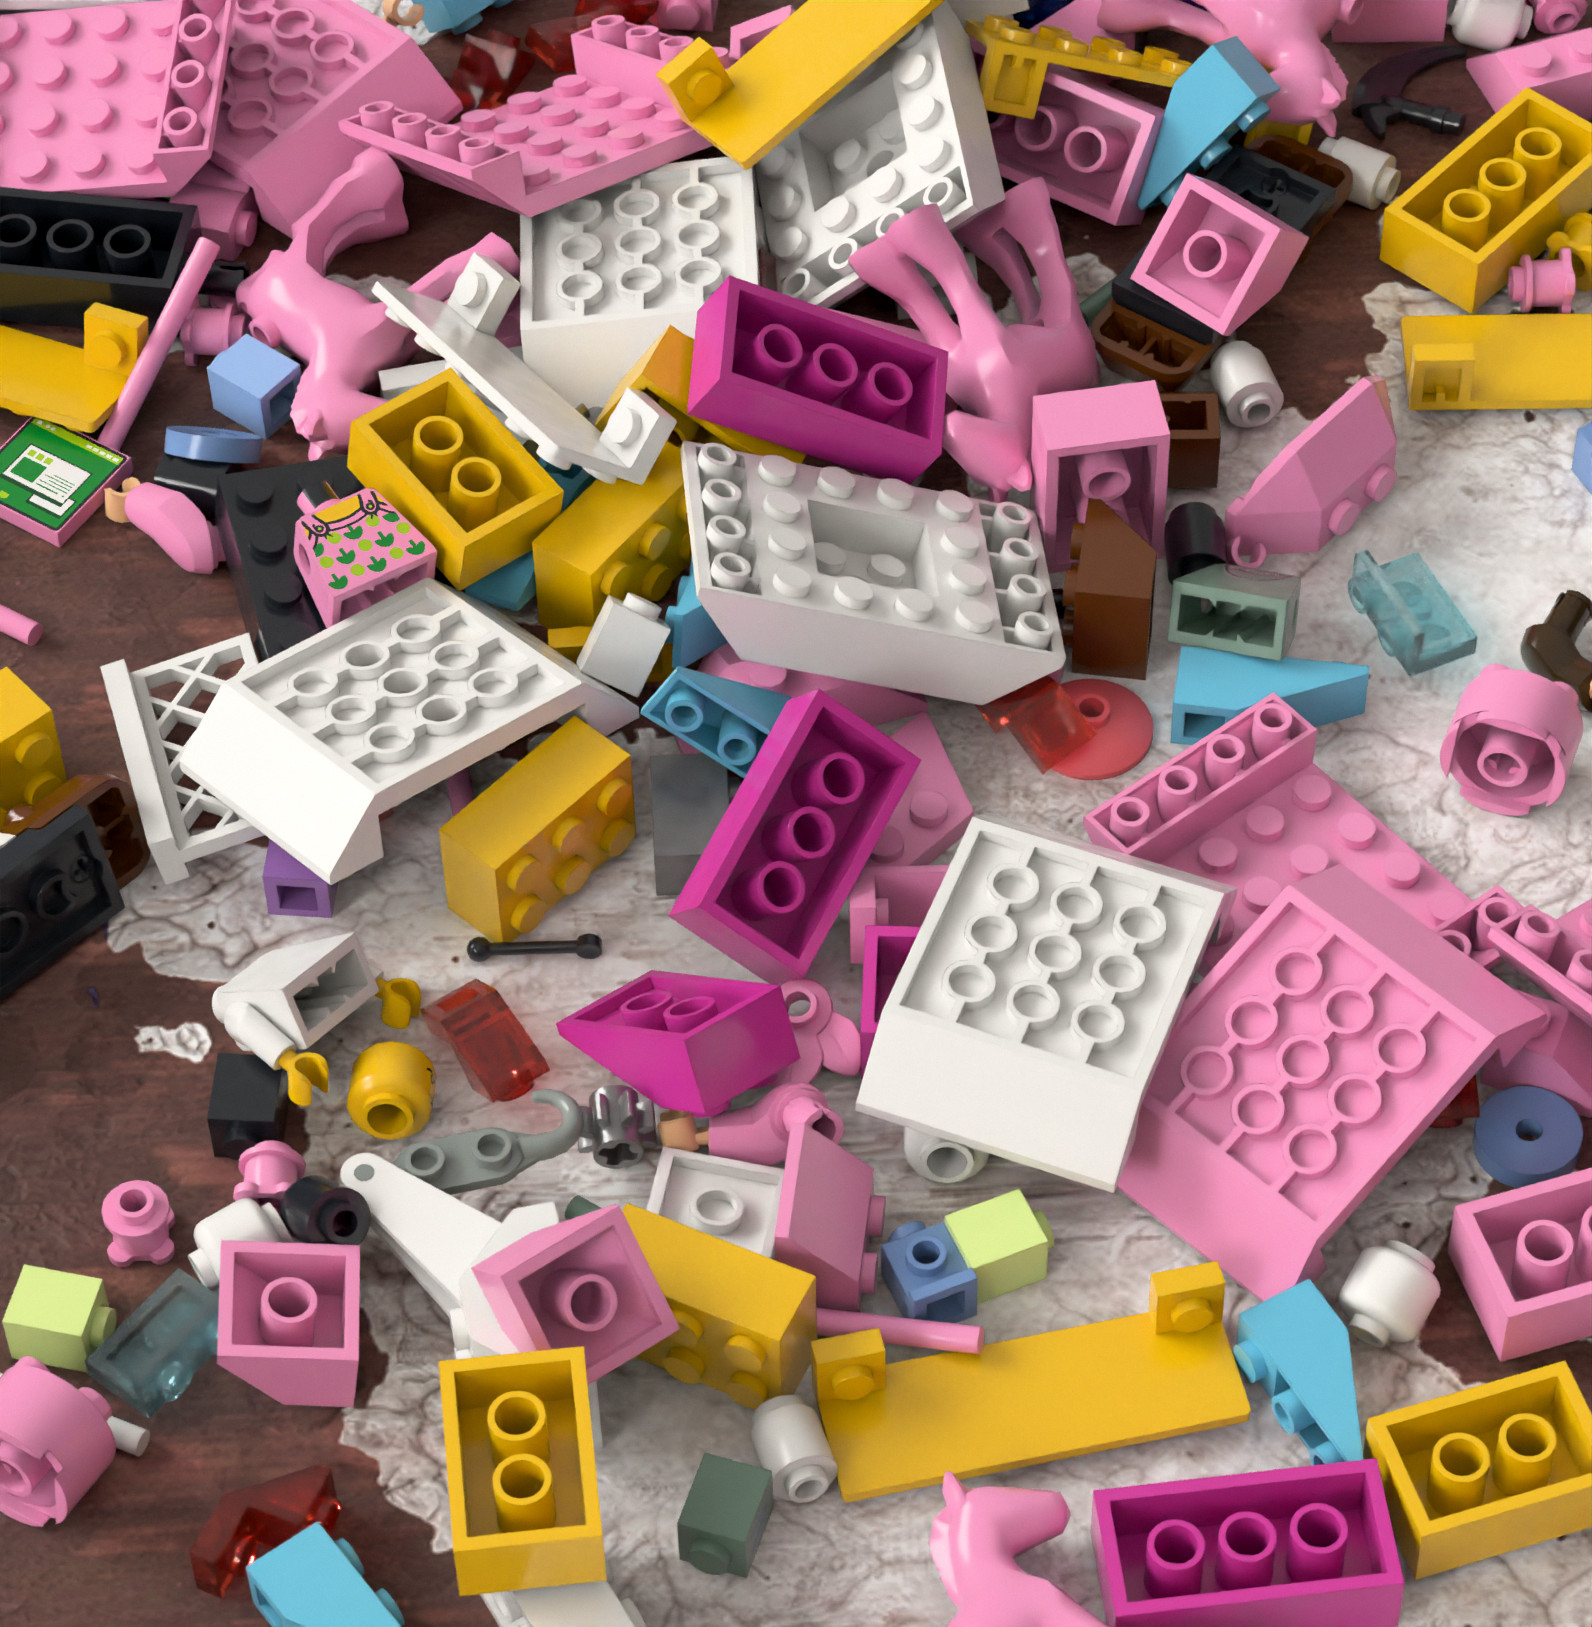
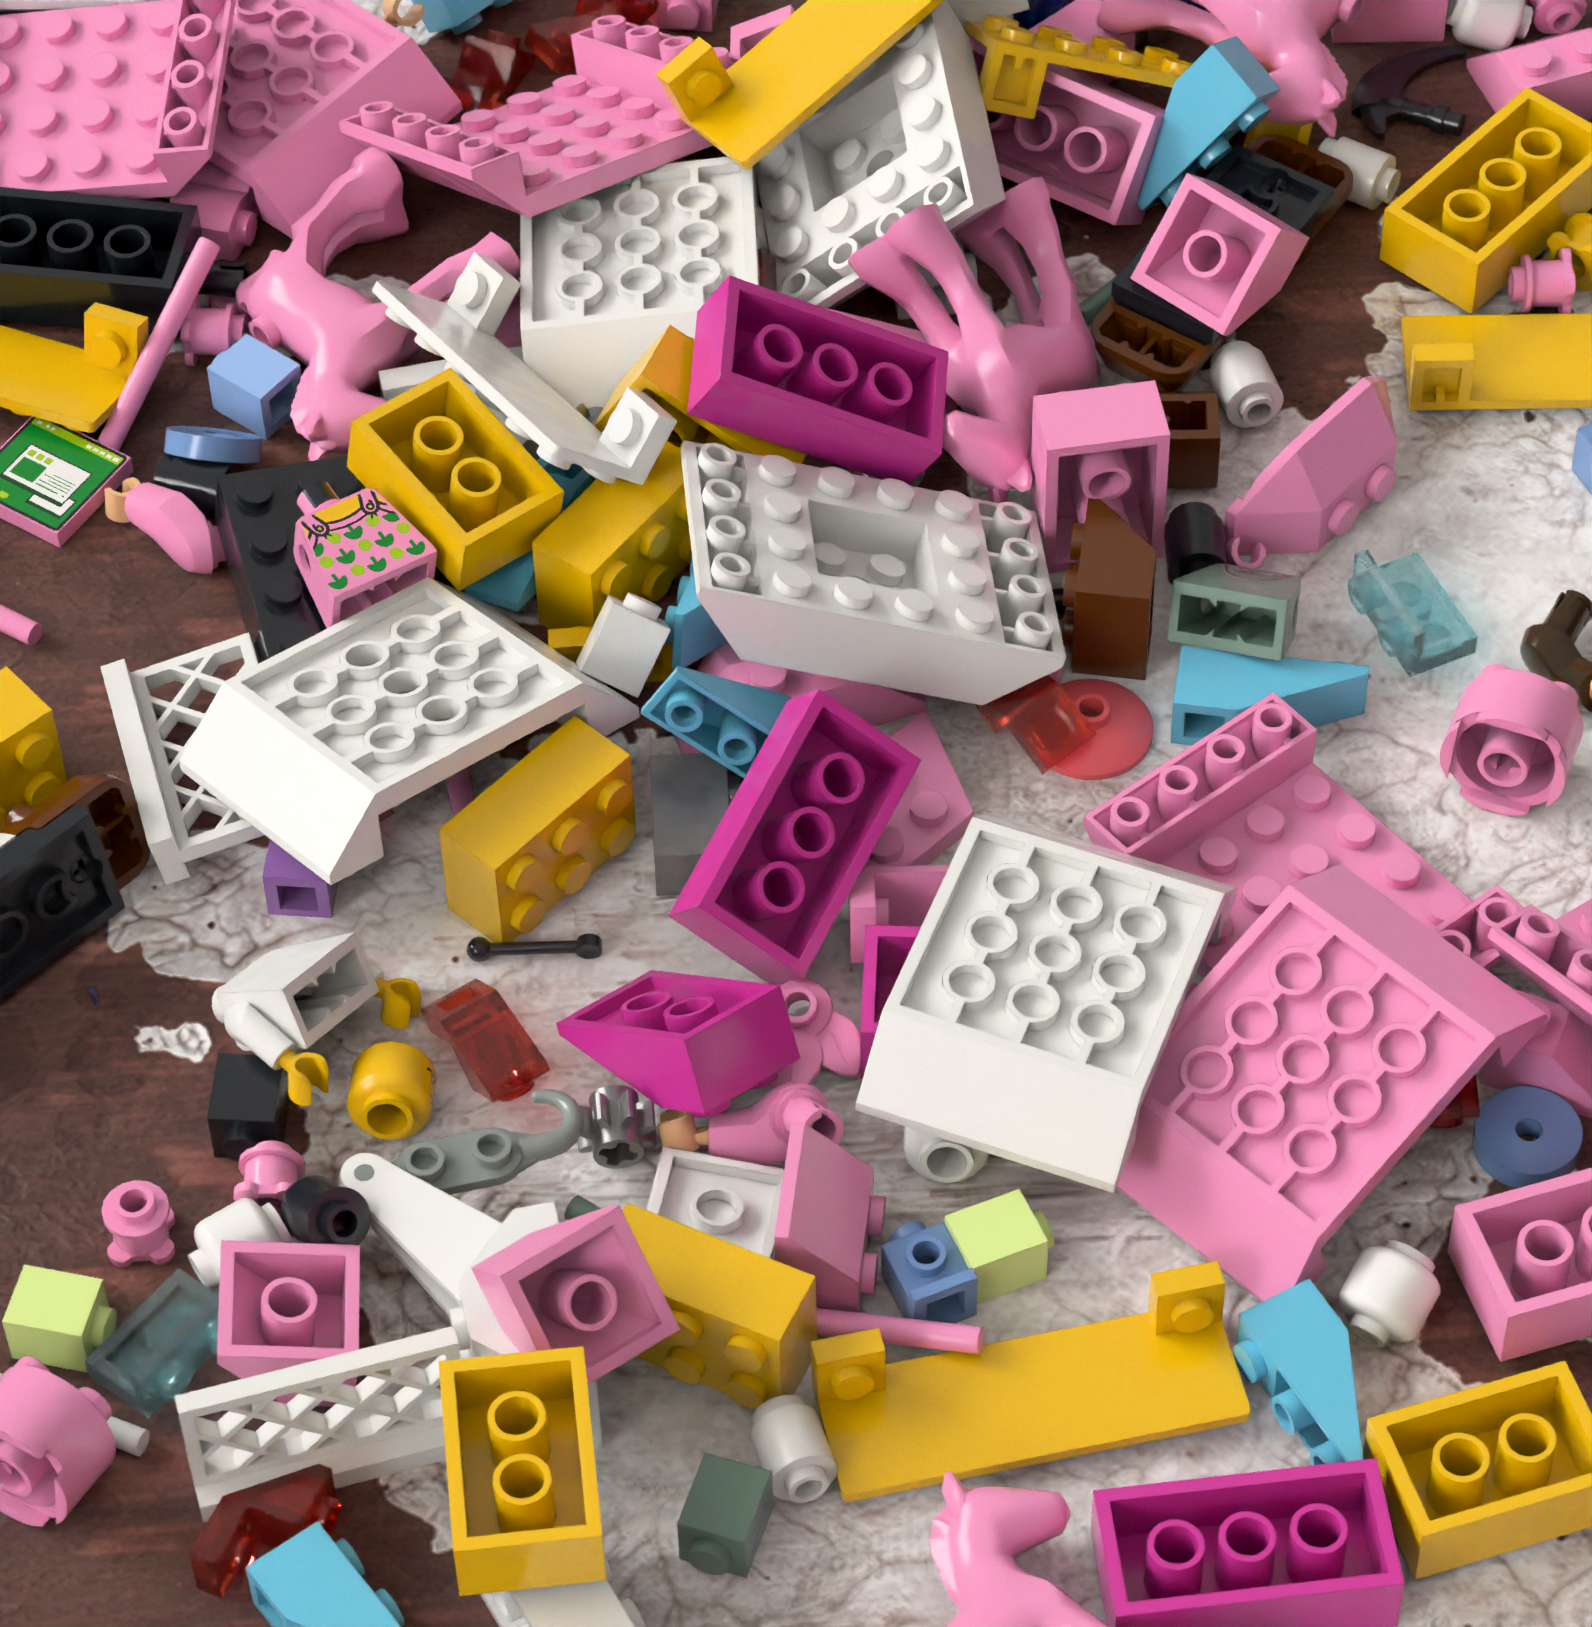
none -> white fence [174,1326,461,1522]

